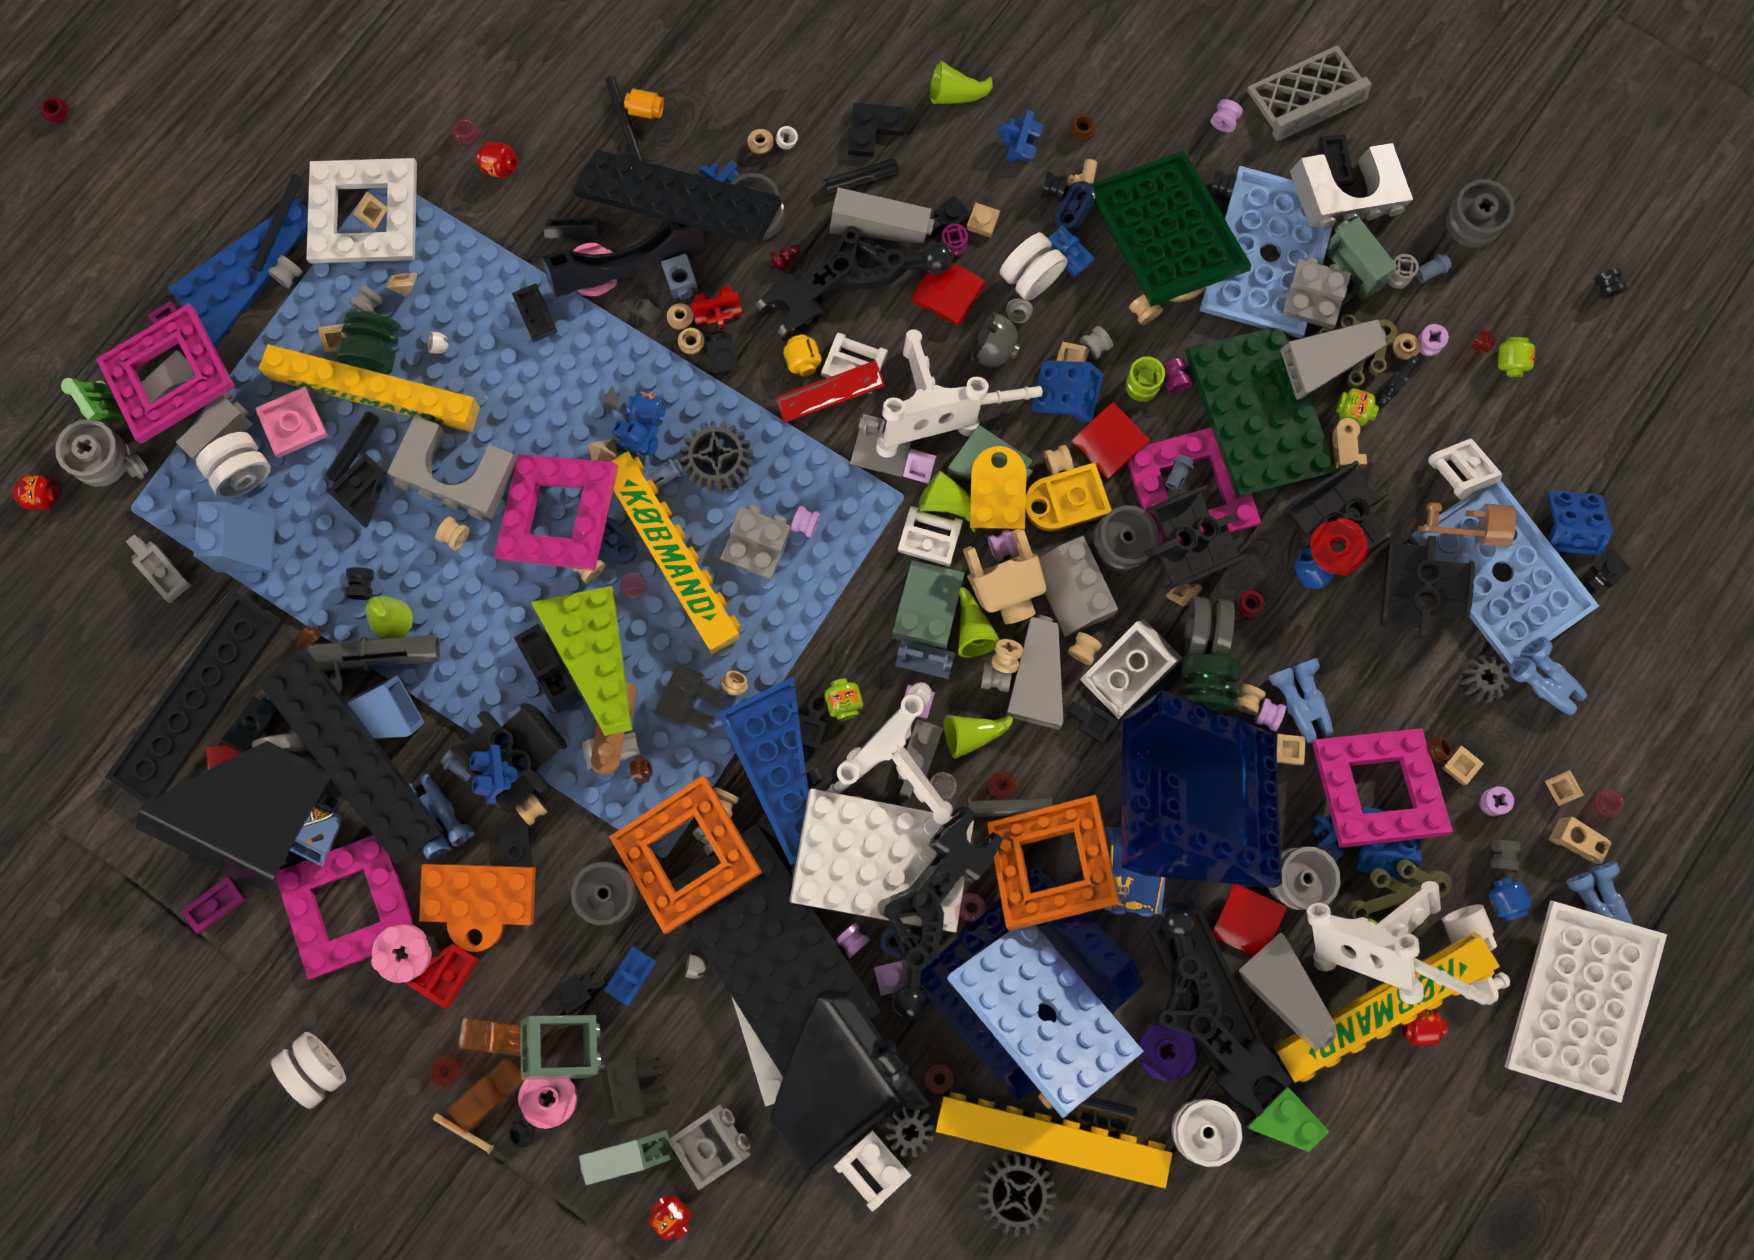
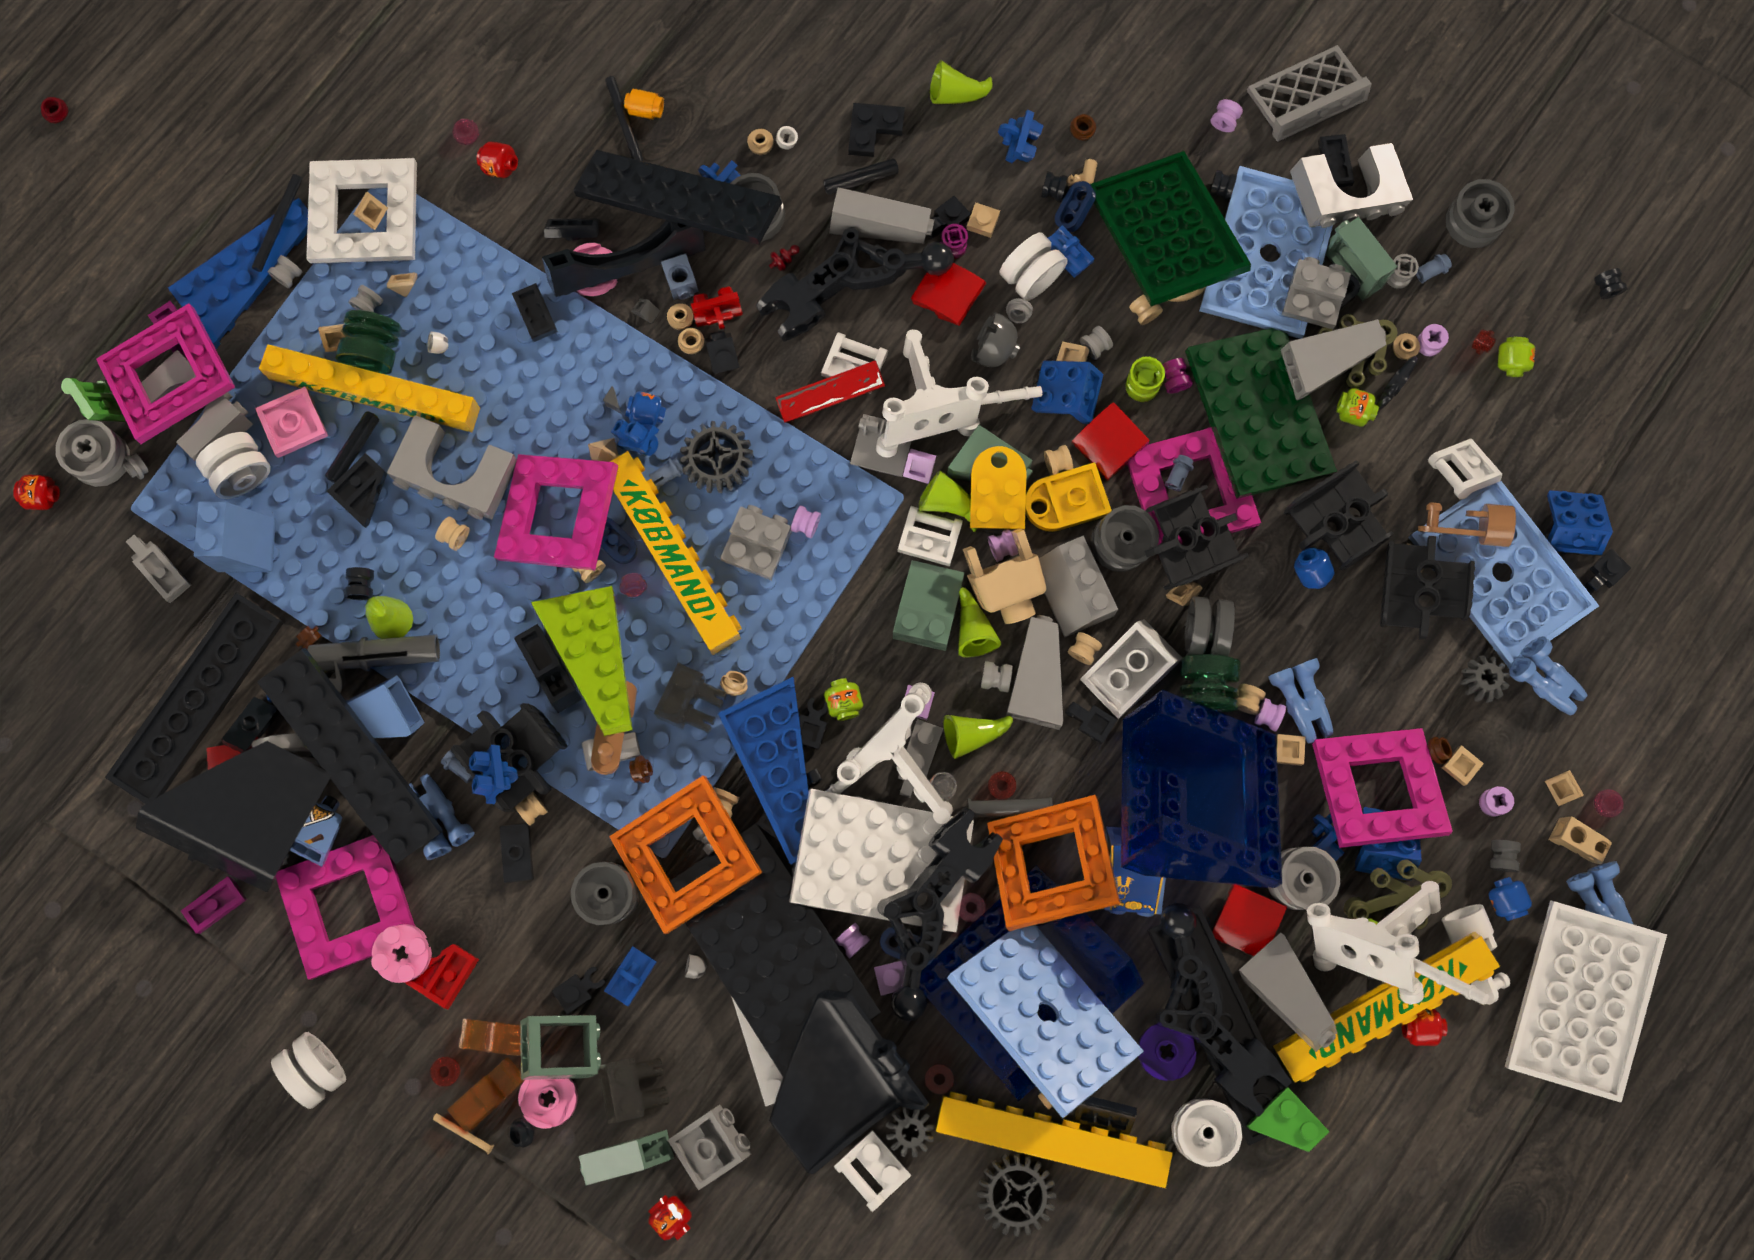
orange plate [419,864,536,952] -> none
yellow head [783,335,822,377] -> none
sand blue hinge [895,640,955,679] -> none
tan wheel [991,639,1023,673] -> none
dark red plate [1237,590,1265,618] -> none
red plate [1310,518,1368,576] -> none
tan leg [1332,418,1367,473] -> none

